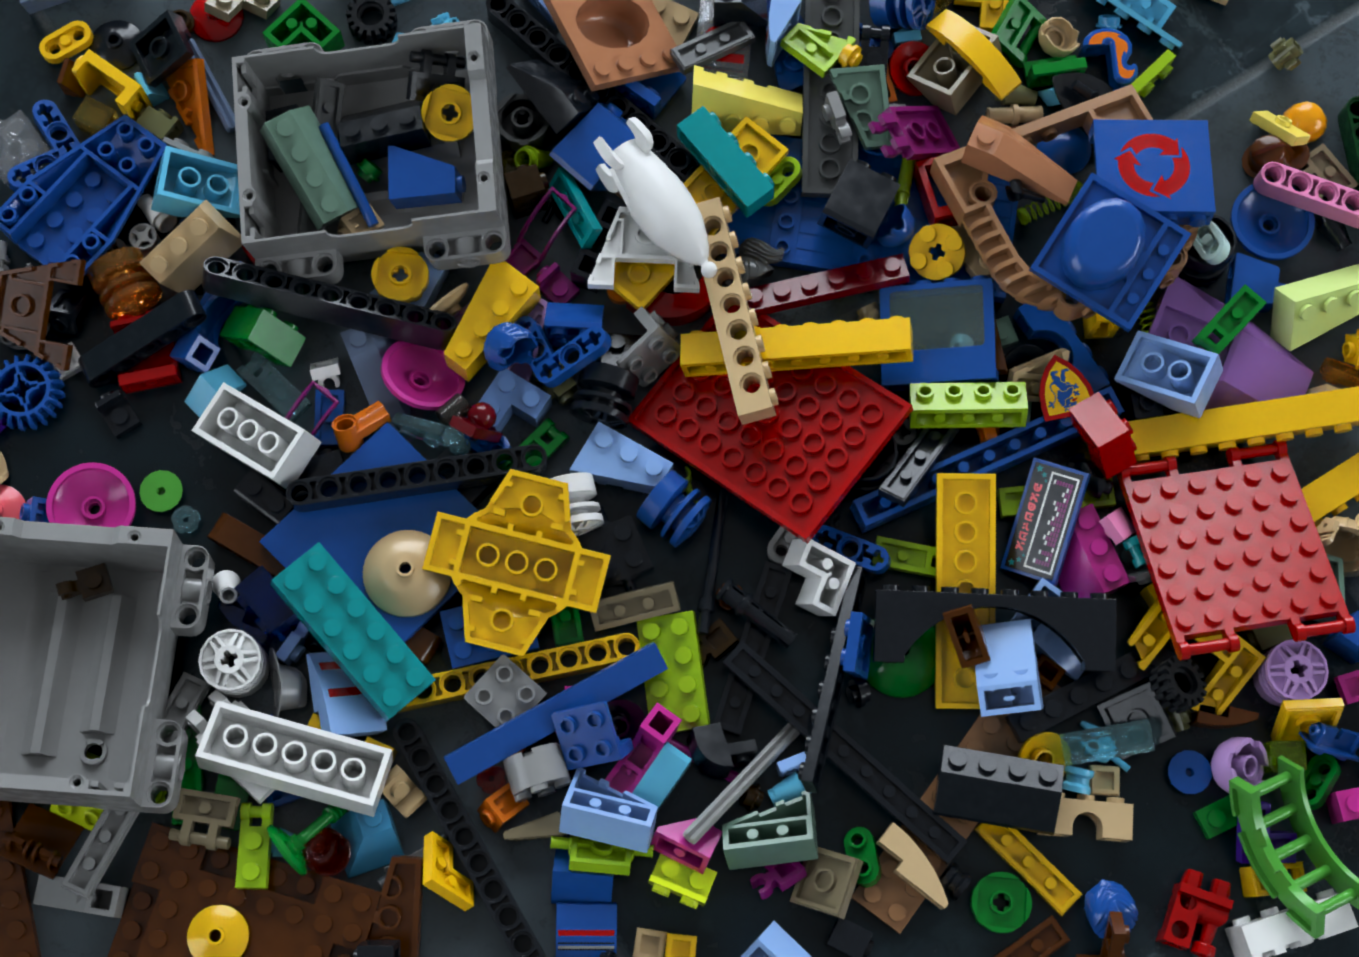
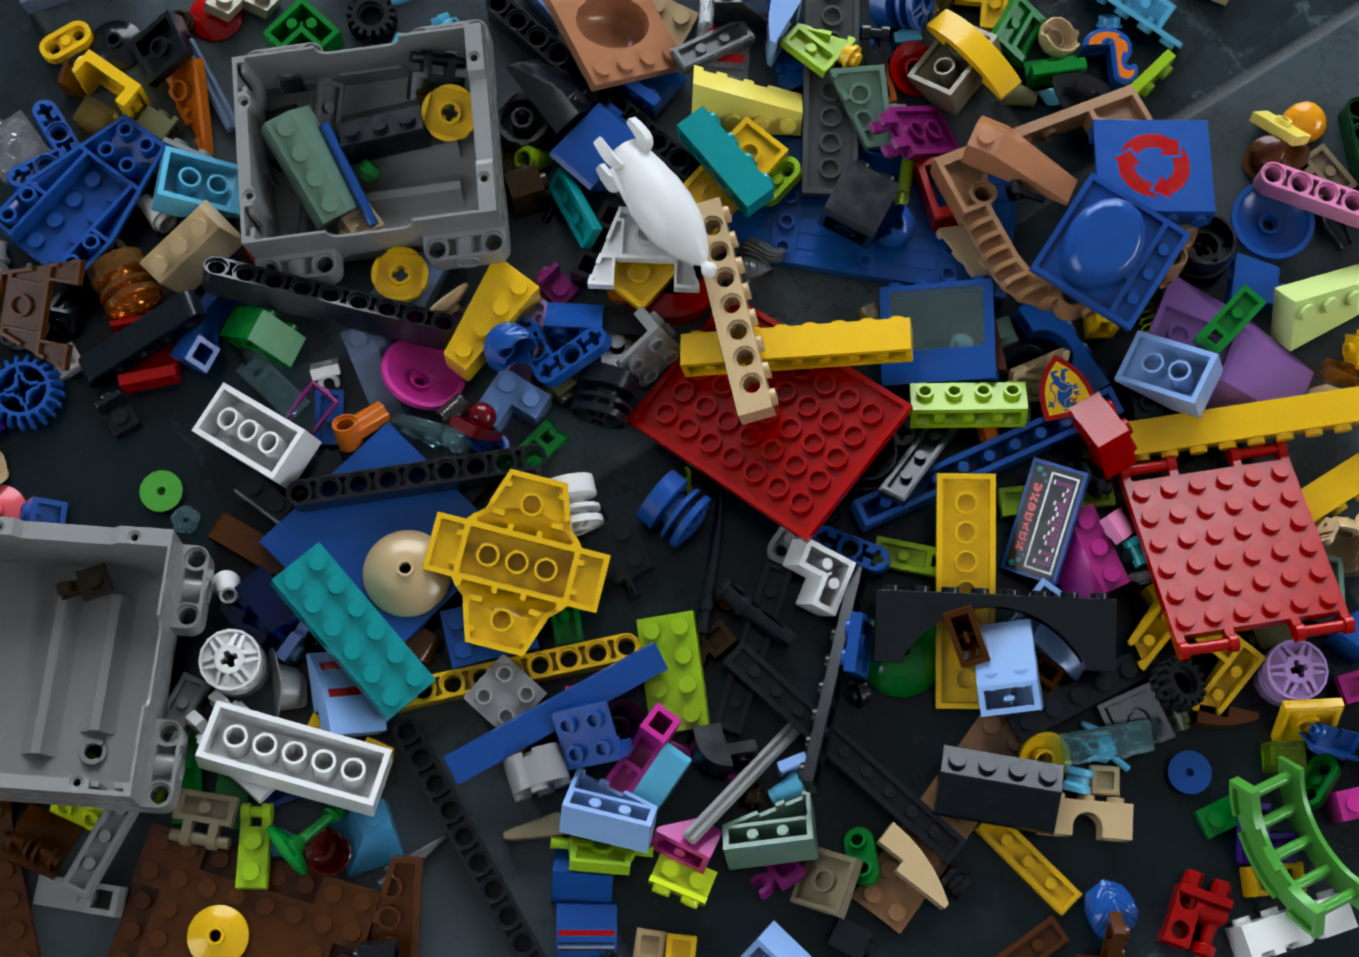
dark pink dish [46,462,136,527] -> none
light grey wheel [129,223,162,257] -> none
medium azure slope [134,72,170,107] -> none
medium azure slope [184,364,247,418] -> none
tan bracket [382,764,427,818] -> none
blue slope [388,146,466,209] -> none
yellow plate [422,831,474,911] -> none
clear red plate [476,766,506,794] -> none
orange bracket [477,783,530,833] -> none
magenta piece [505,186,577,276] -> none
light blue wedge [569,421,673,494] -> none
dark tan plate [590,581,681,632] -> none
dark red plate [747,253,910,316] -> none
light grey plate [822,91,852,145] -> none
yellow plate [909,224,967,281] -> none
green plate [970,872,1032,933] -> none
tan pin [985,104,1044,126] -> none
lime piece [1017,181,1083,225] -> none
blue dish [1037,128,1091,174] -> none
light aqua plate [1193,221,1230,265] -> none
lavender cylinder [1211,737,1269,793] -> none
olive gear [1268,37,1303,71] -> none

